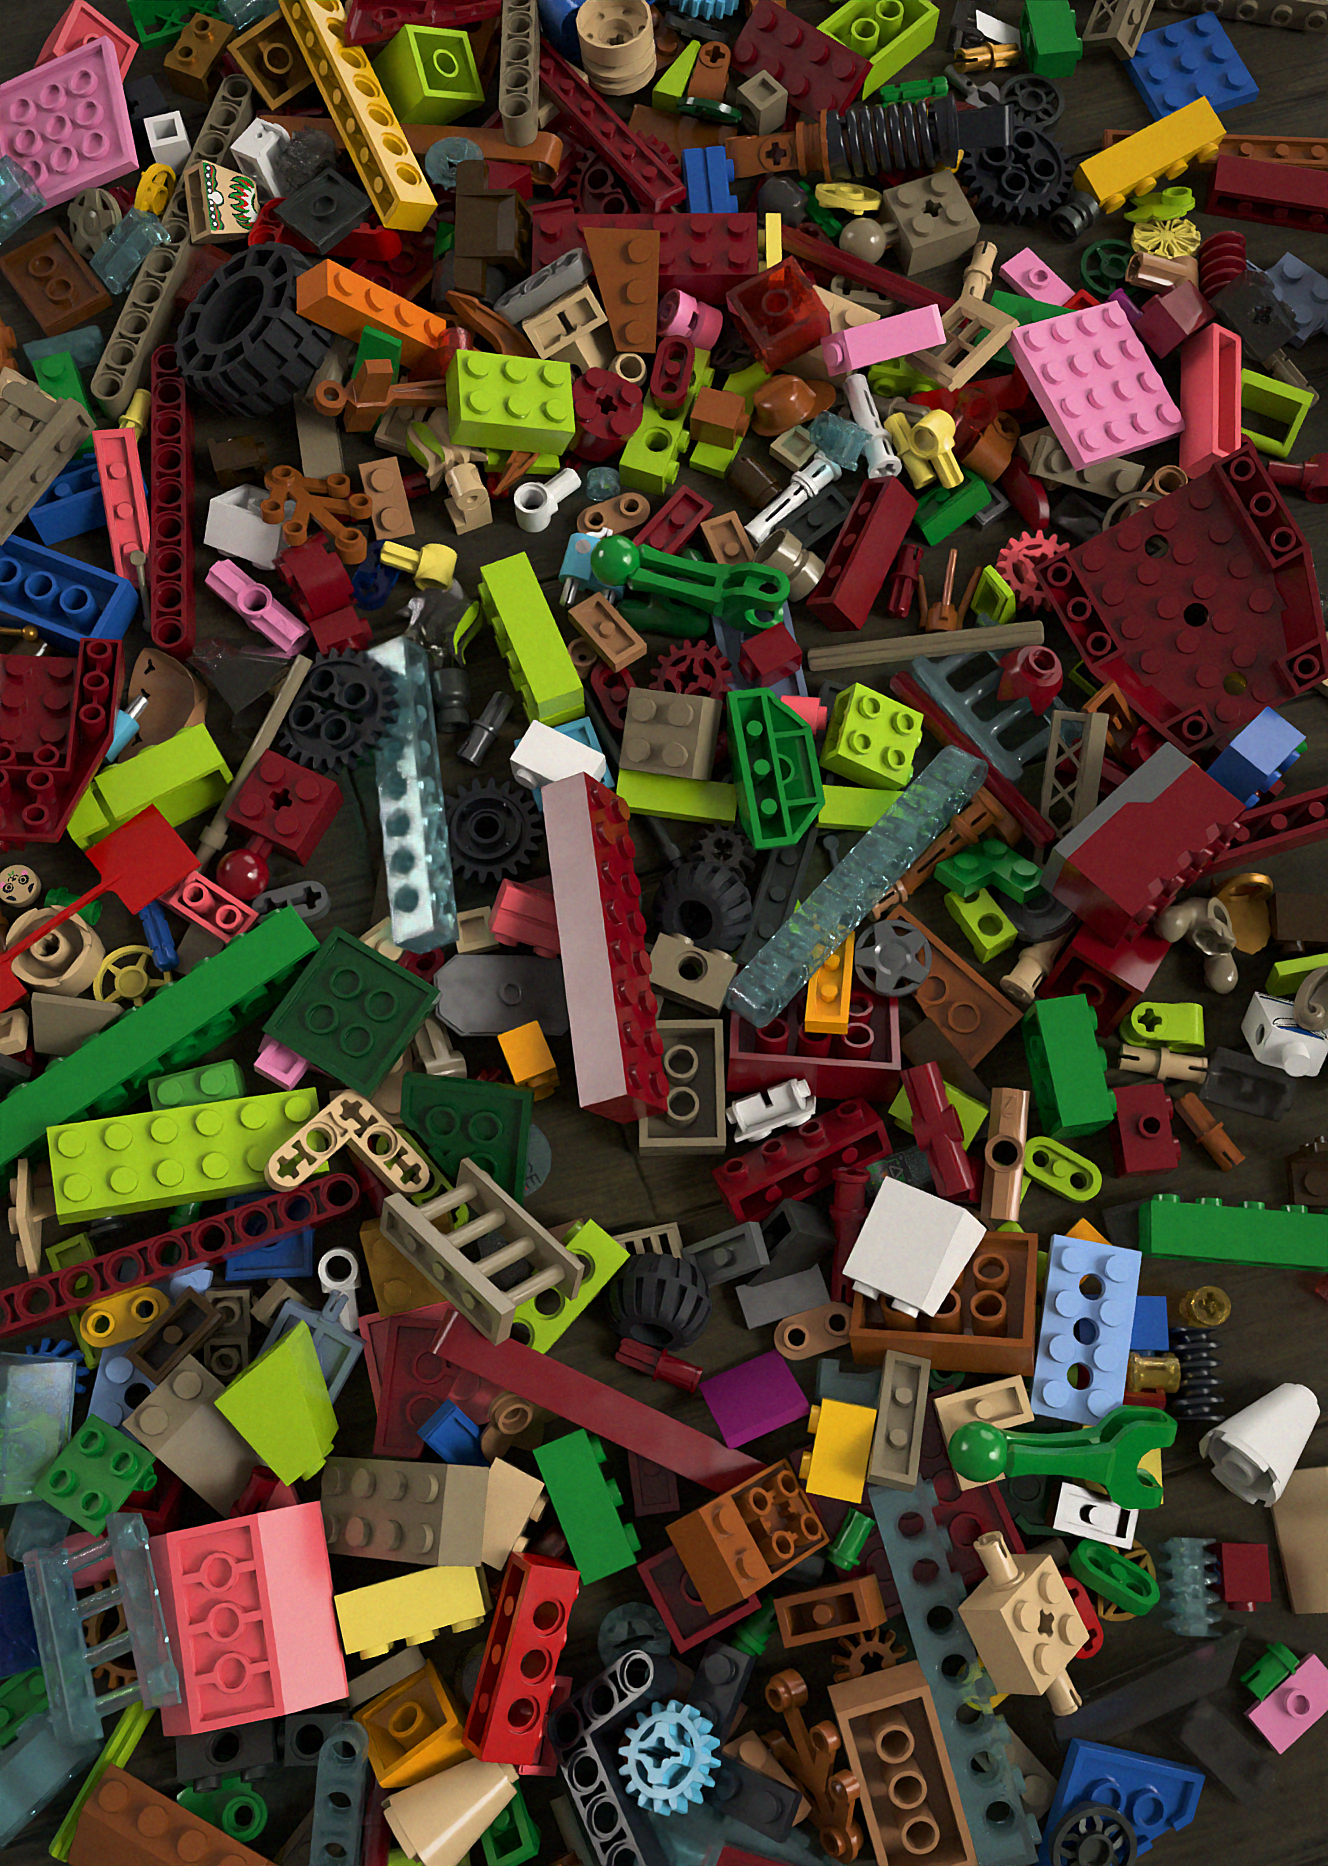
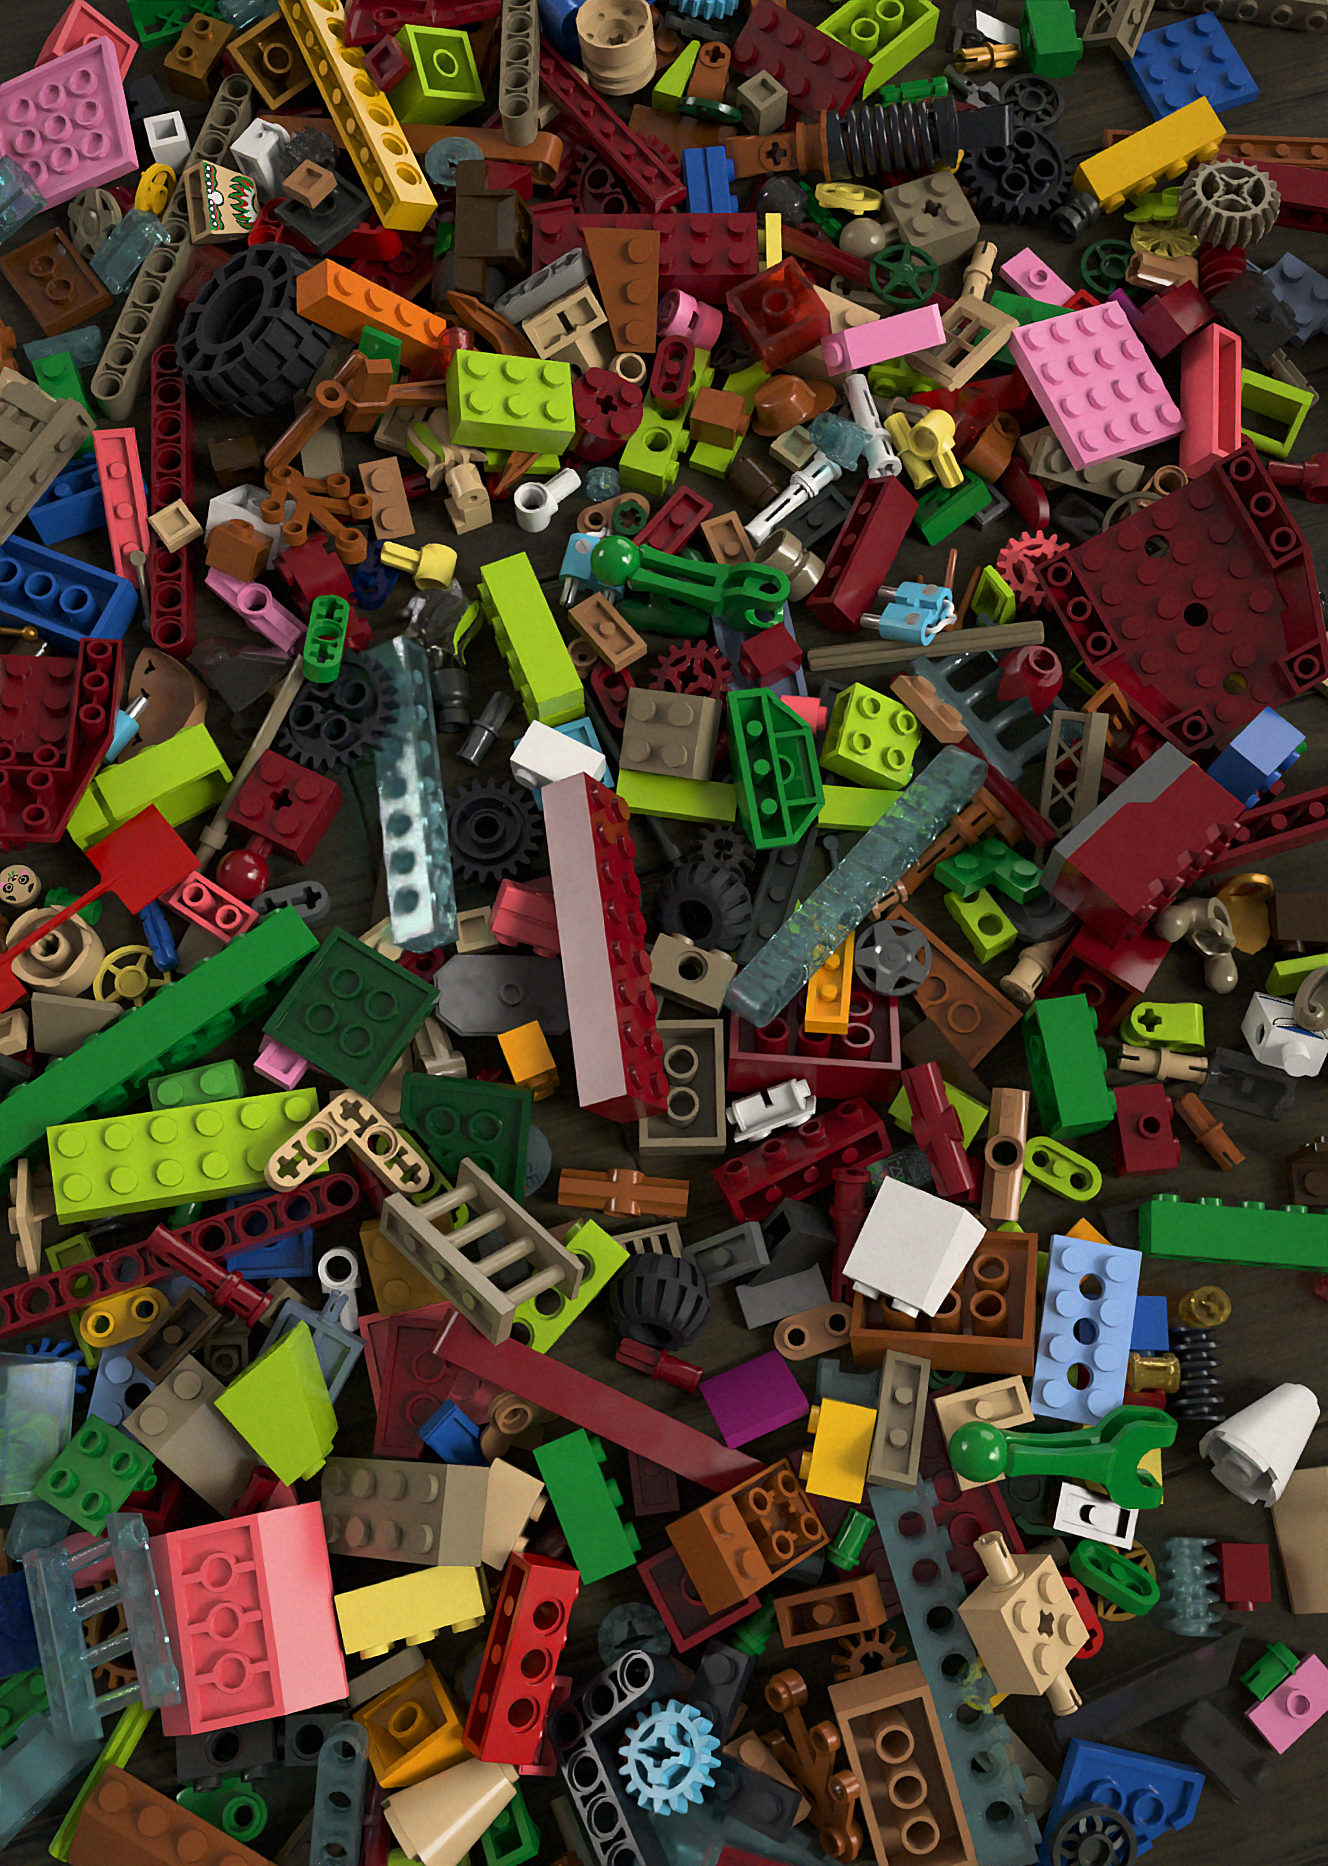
light yellow axle [118,389,151,446] -> none
dark red axle [886,544,924,619] -> none
none -> dark red pin [143,1223,275,1329]
none -> tan tile [147,498,204,553]
none -> dark orange brick [205,519,274,583]
none -> dark orange axle [263,349,370,470]
none -> medium nougat plate [282,159,338,209]
none -> green beam [302,595,349,683]
none -> dark red plate [362,34,413,94]
none -> dark orange piece [558,1168,690,1219]
none -> dark green bush [611,501,647,540]
none -> medium azure piece [860,581,957,646]
none -> dark green wheel [869,243,939,308]
none -> medium nougat plate [890,675,969,743]
none -> dark tan gear [1177,158,1281,251]

